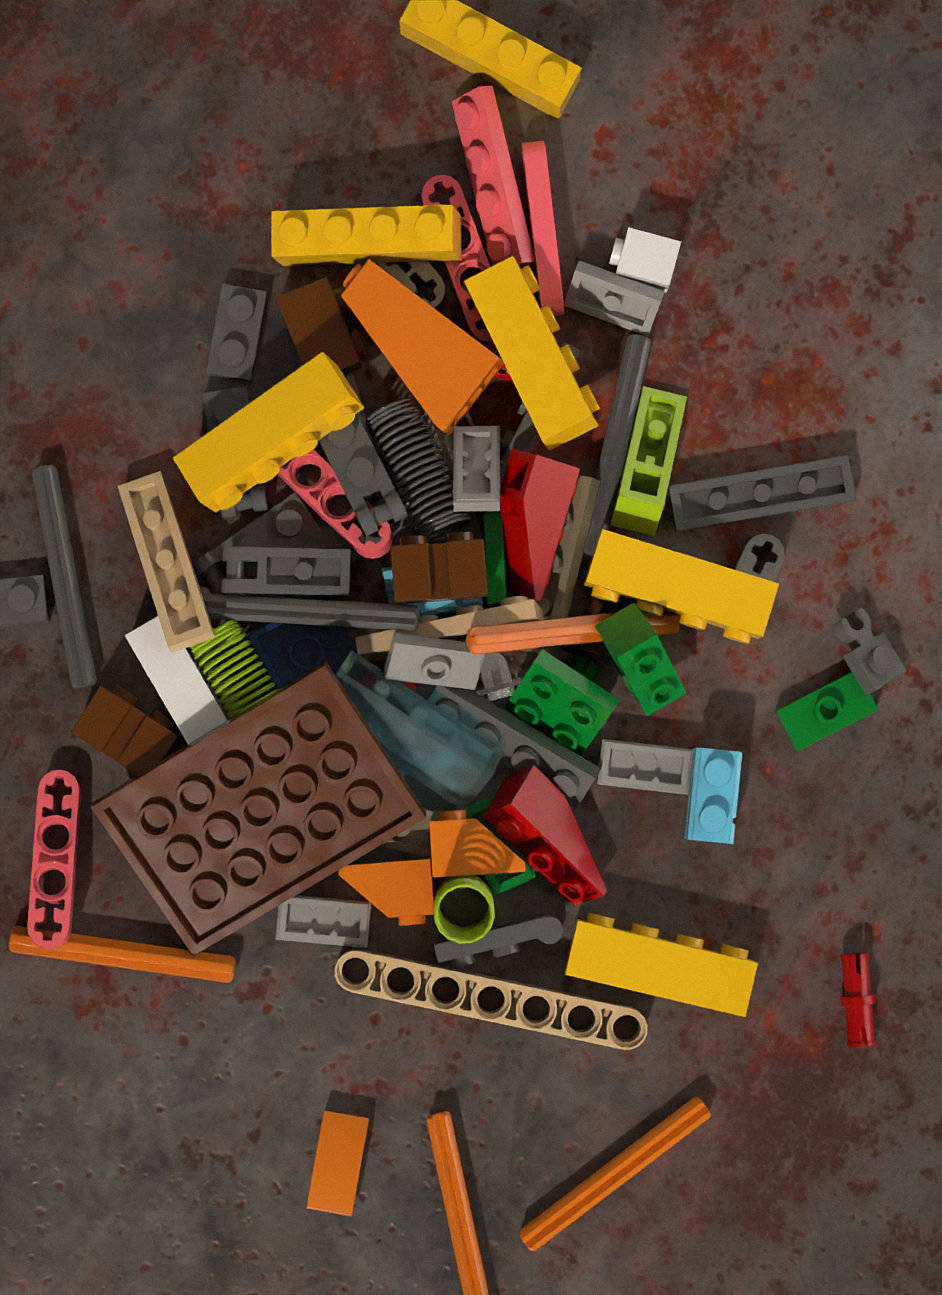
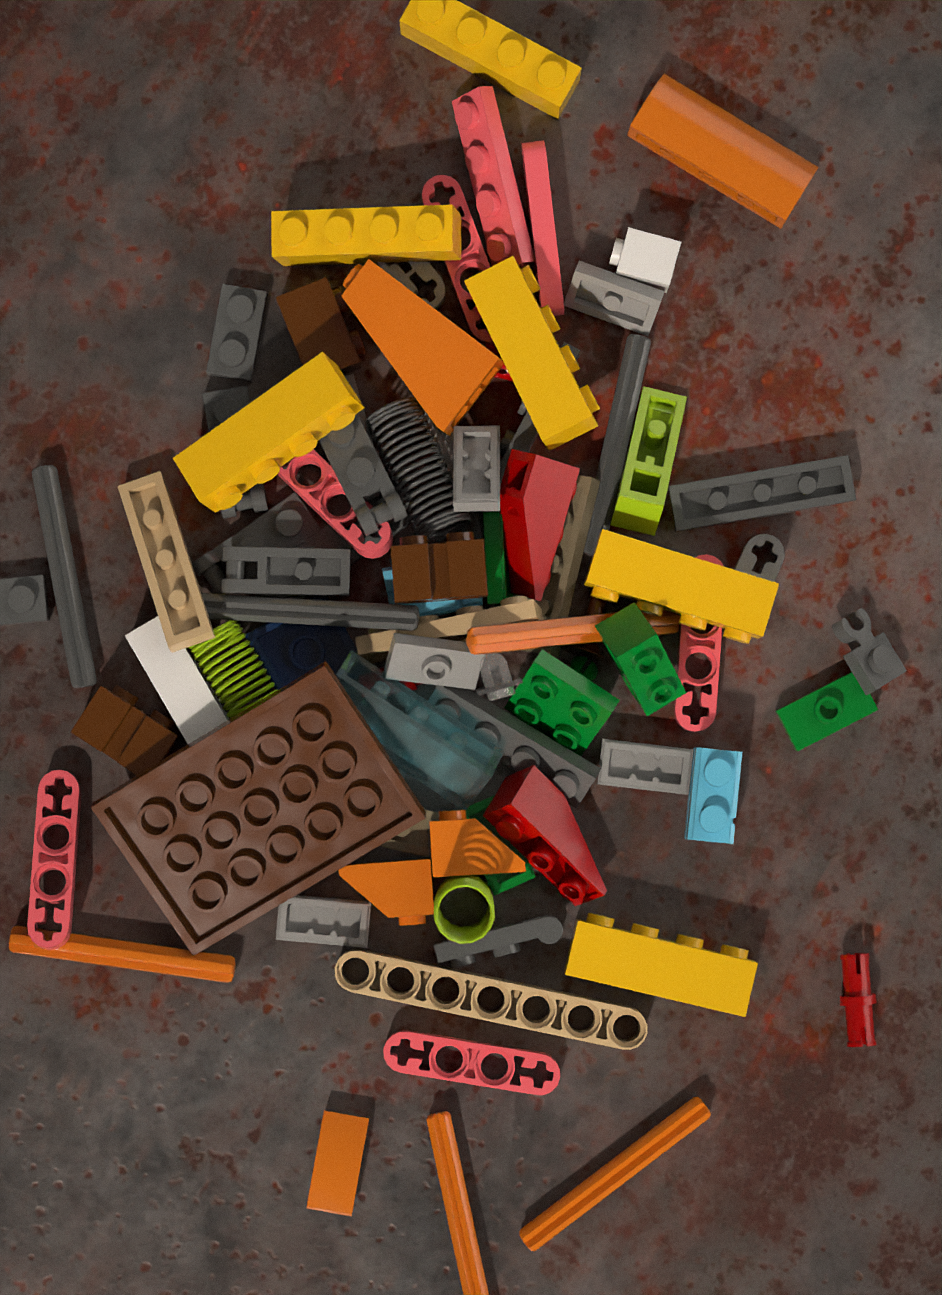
none -> coral beam [383,1030,560,1095]
none -> orange brick [627,74,819,229]
none -> coral beam [674,554,723,732]

